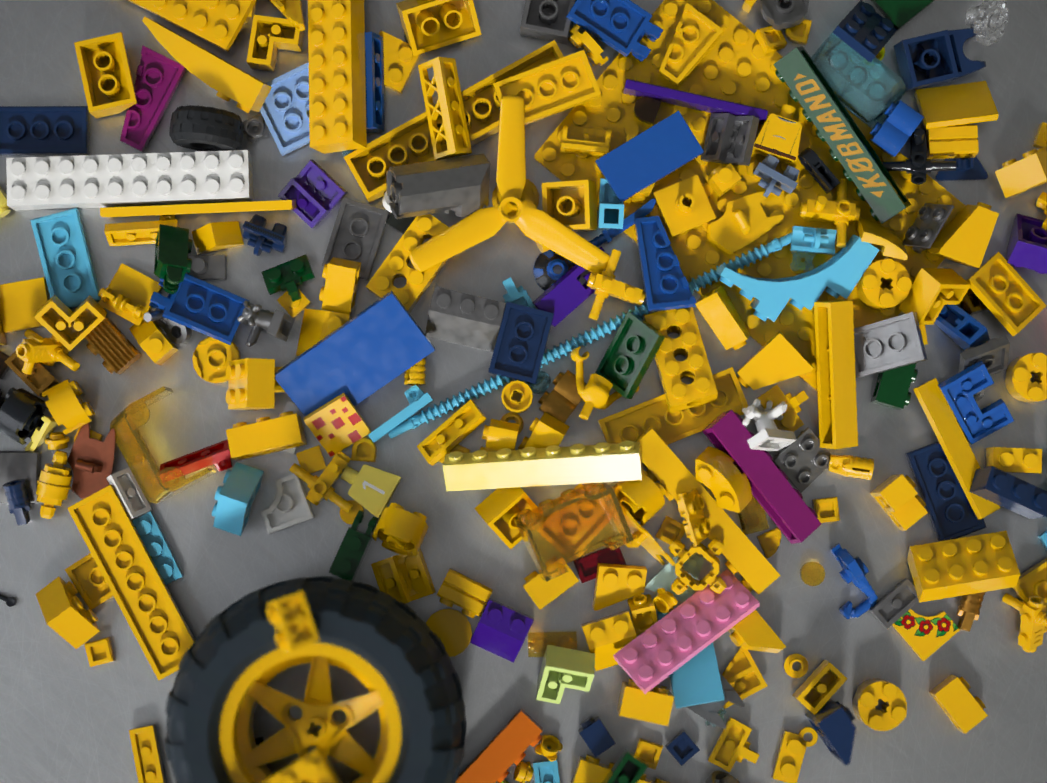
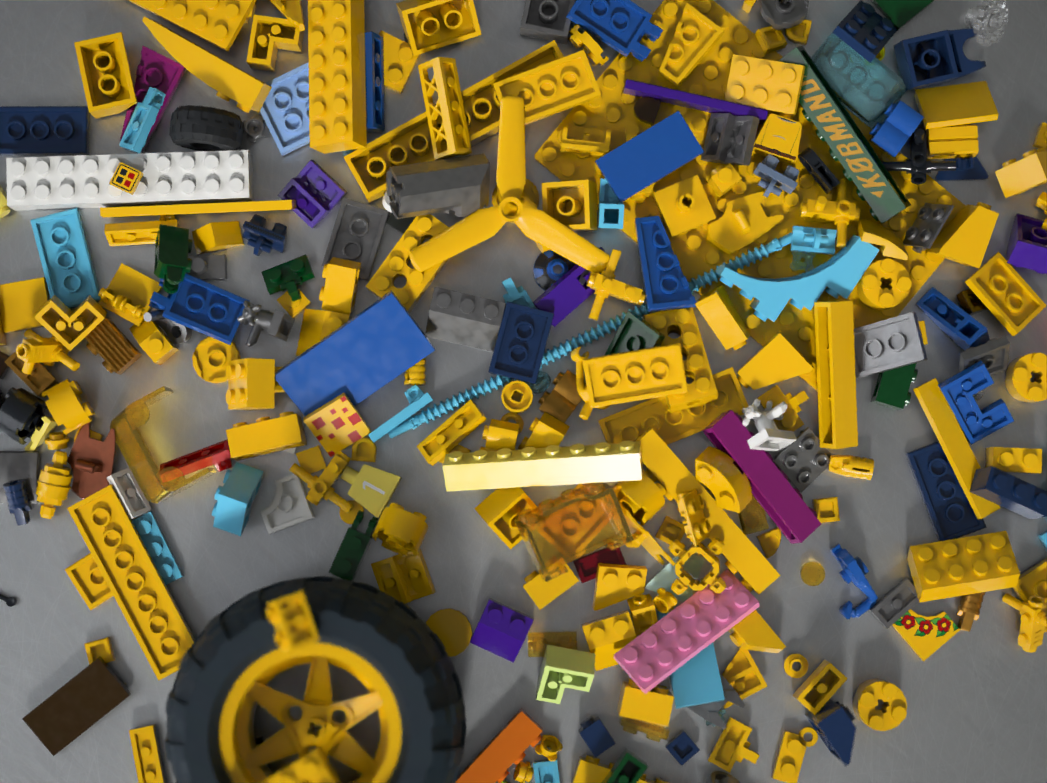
yellow brick [36,577,100,649] -> none
yellow brick [437,568,493,619] -> none
blue sword [589,198,656,247] -> none
yellow tile [634,738,663,770] -> none
yellow brick [870,474,928,531] -> none
yellow brick [899,268,971,325] -> none
yellow brick [929,674,988,734] -> none
none -> dark brown tile [22,657,131,756]
none -> yellow tile [109,162,143,195]
none -> medium azure hinge [119,87,166,154]
none -> yellow tile [582,343,688,408]
none -> clear yellow plate [619,716,670,742]
none -> yellow plate [725,54,805,115]

